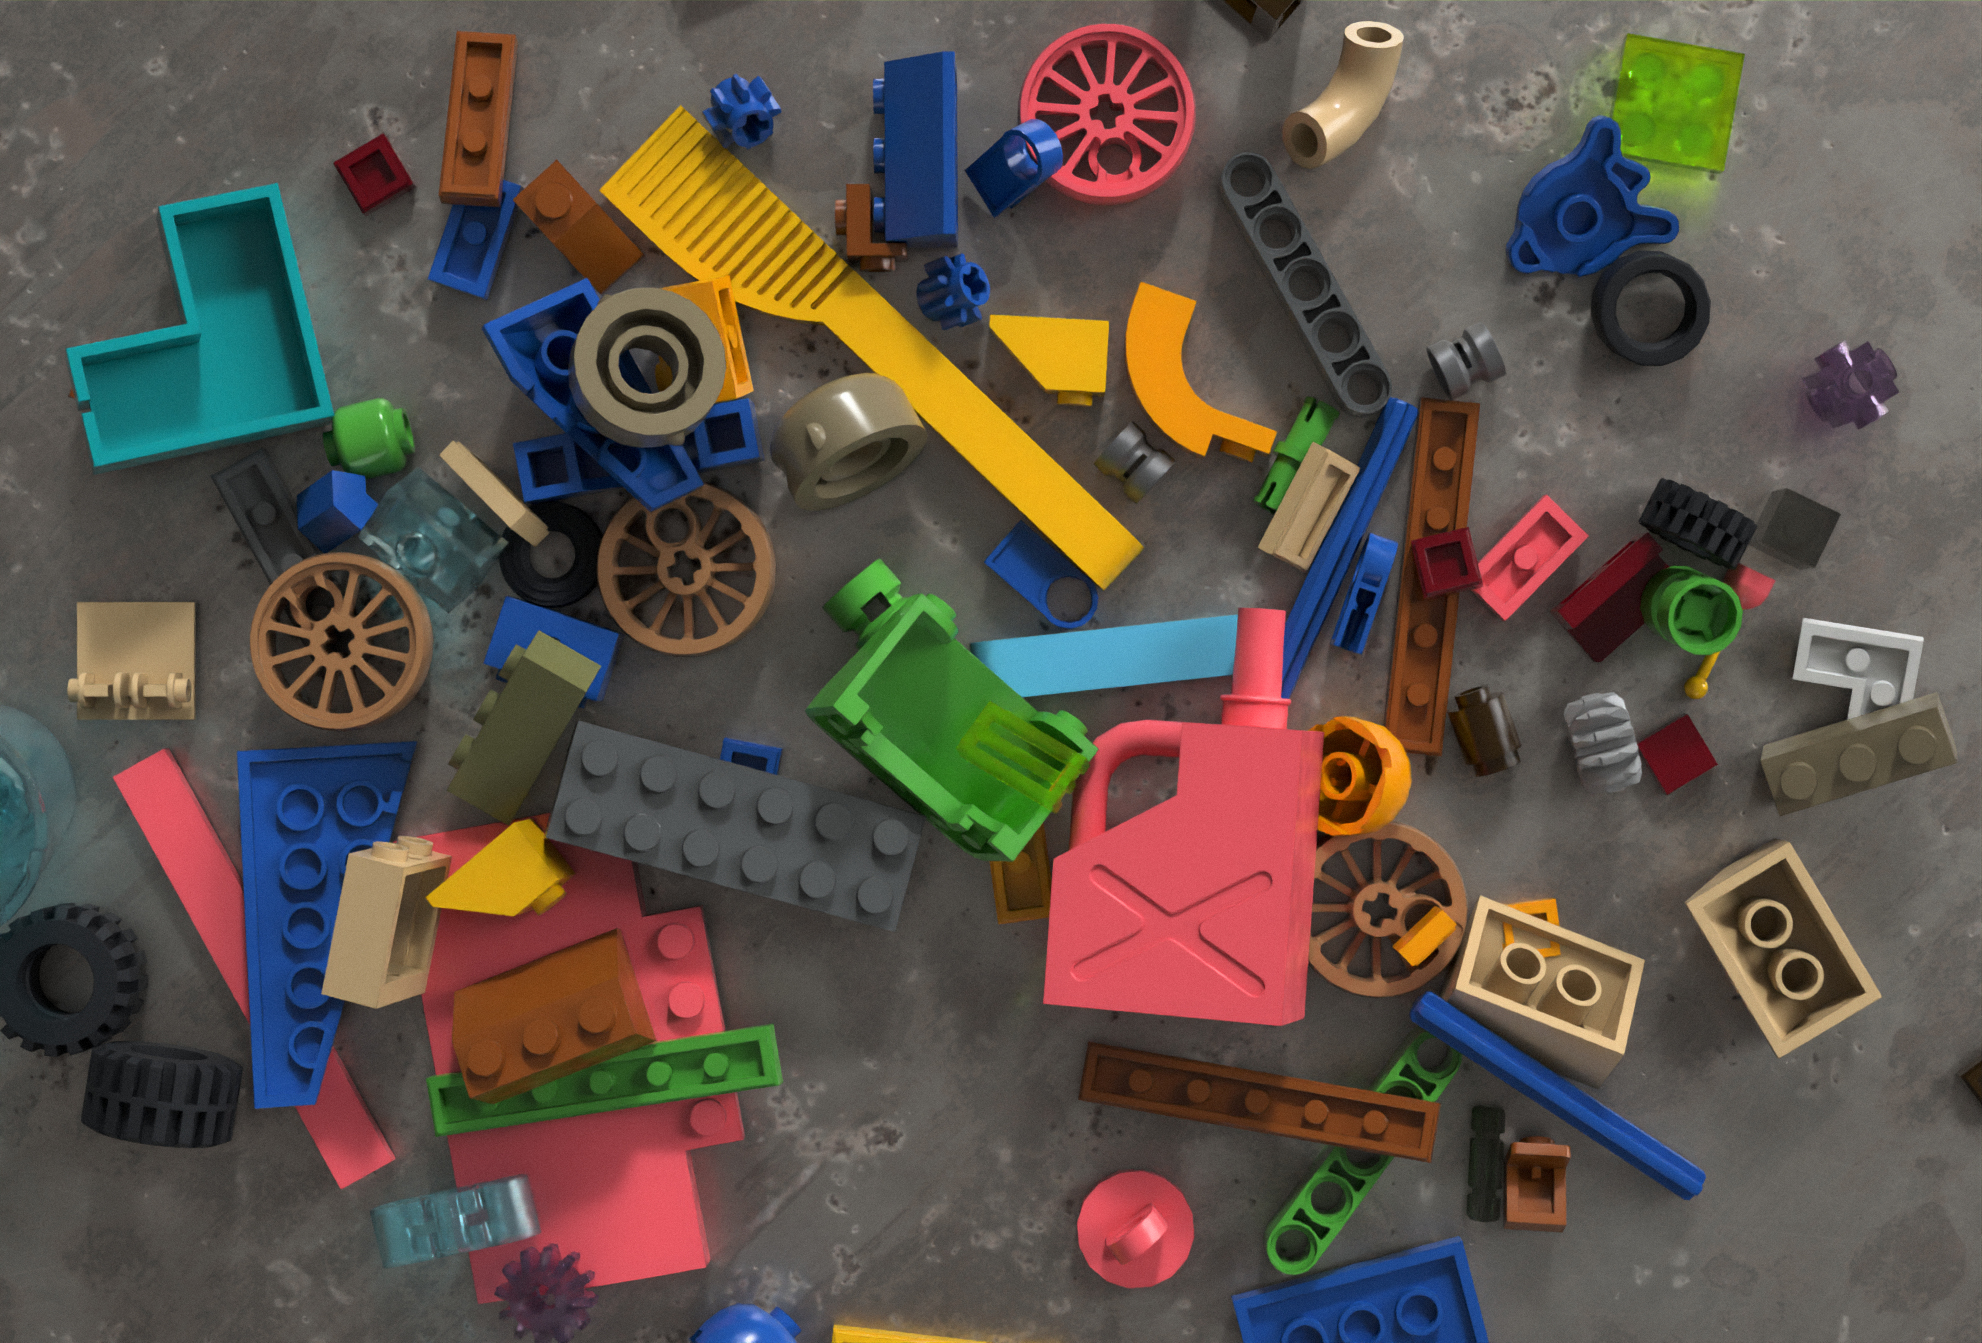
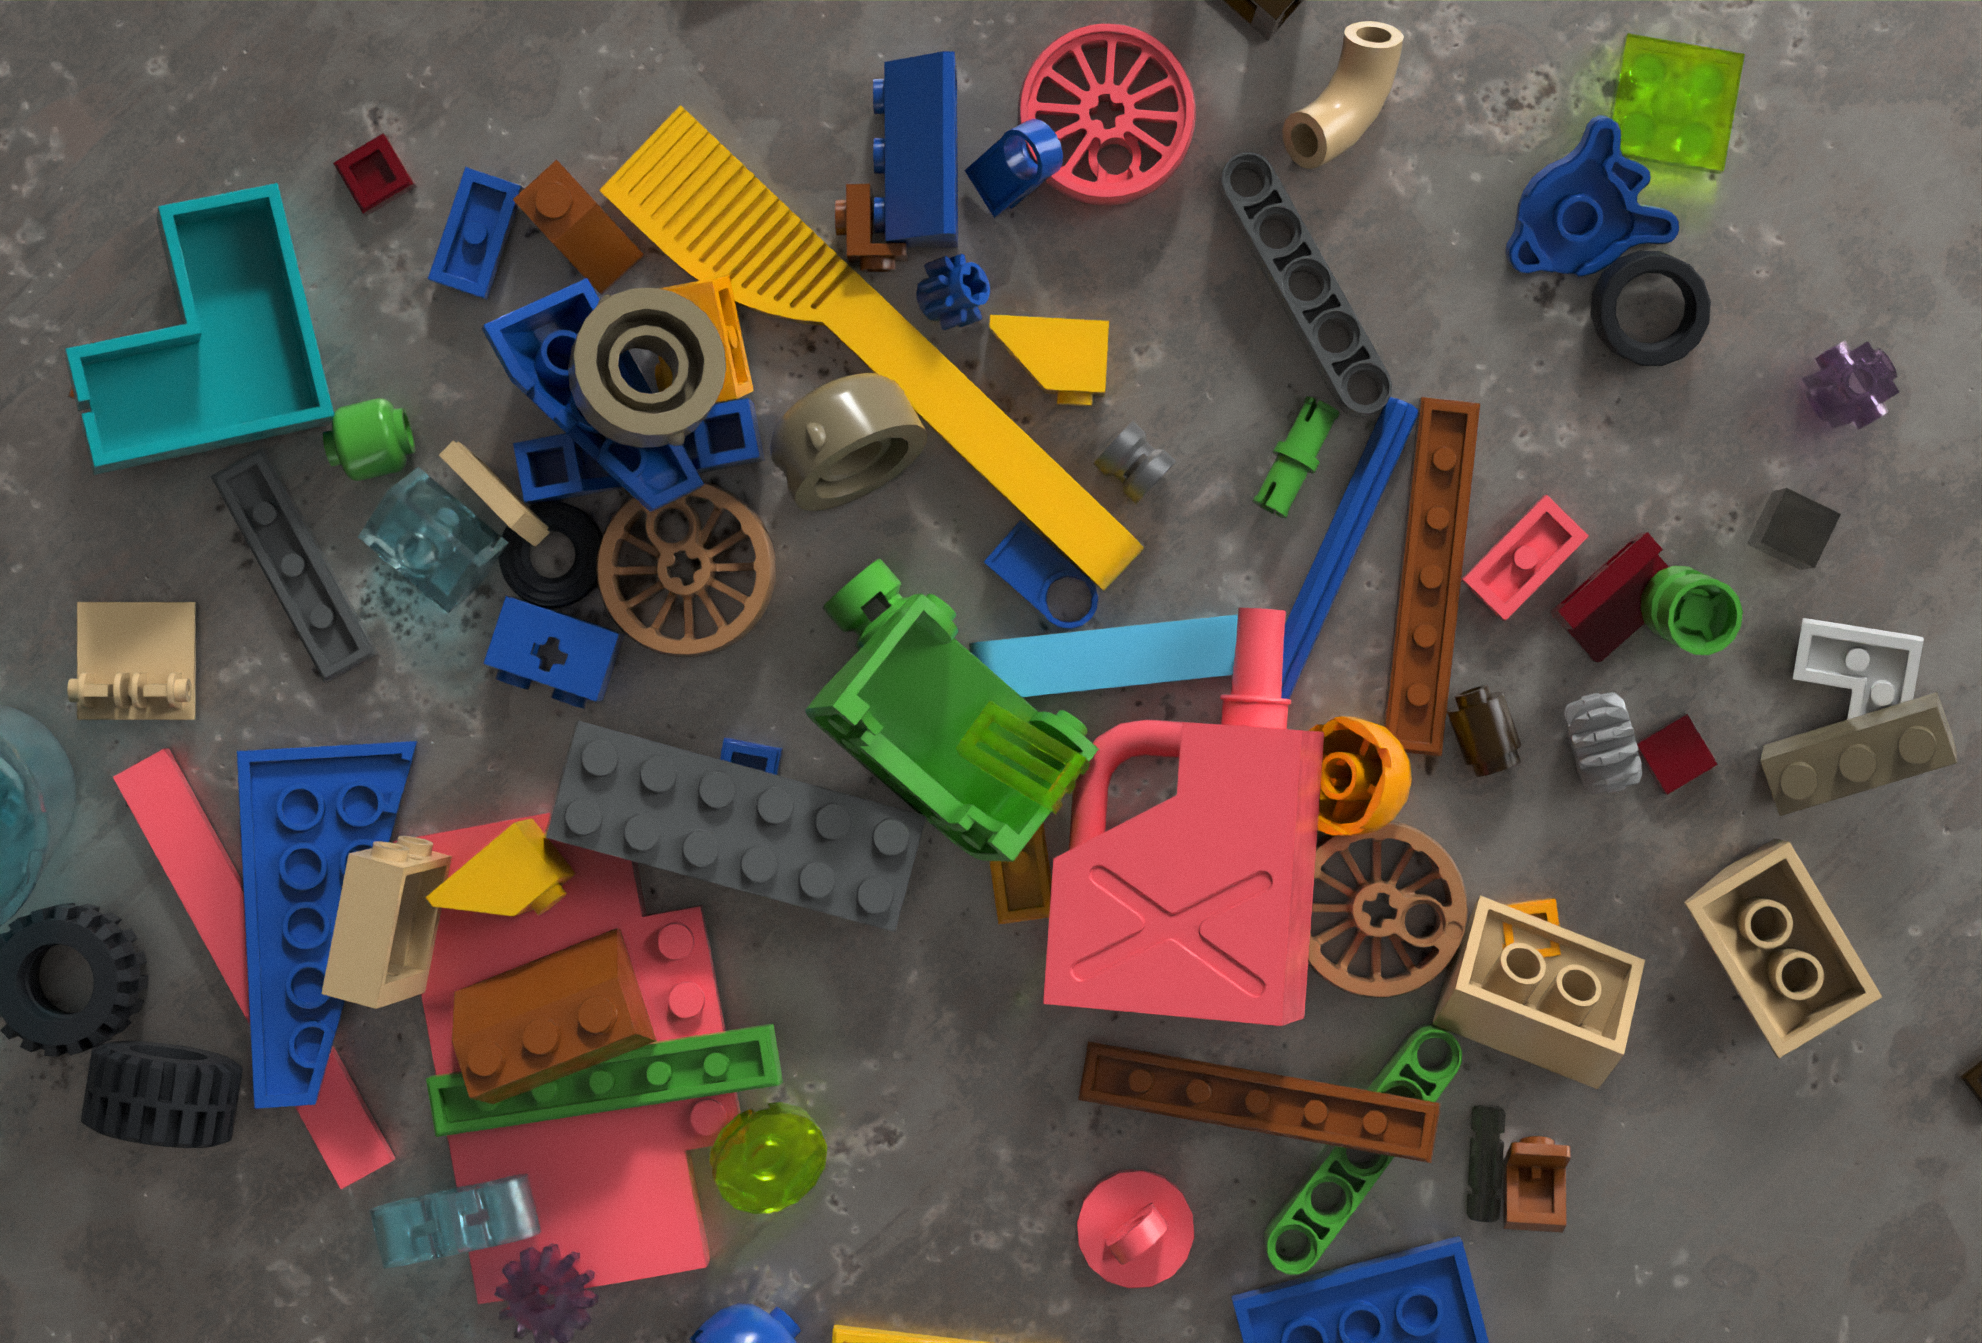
medium nougat piece [250,552,434,731] -> none
blue piece [297,470,379,554] -> none
dark orange tile [438,31,518,207] -> none
olive brick [447,630,601,826] -> none
blue gear [702,74,782,150] -> none
light orange arch [1124,281,1277,463] -> none
tan tile [1257,442,1360,573] -> none
blue piece [1329,533,1398,655] -> none
light orange tile [1392,906,1457,966] -> none
blue axle [1409,991,1706,1200] -> none
dark red tile [1411,527,1483,601] -> none
flat silver wheel [1426,321,1506,401] -> none
black tyre [1638,478,1758,570] -> none
coral hinge [1684,563,1776,699] -> none
none -> clear neon green tile [710,1102,827,1214]

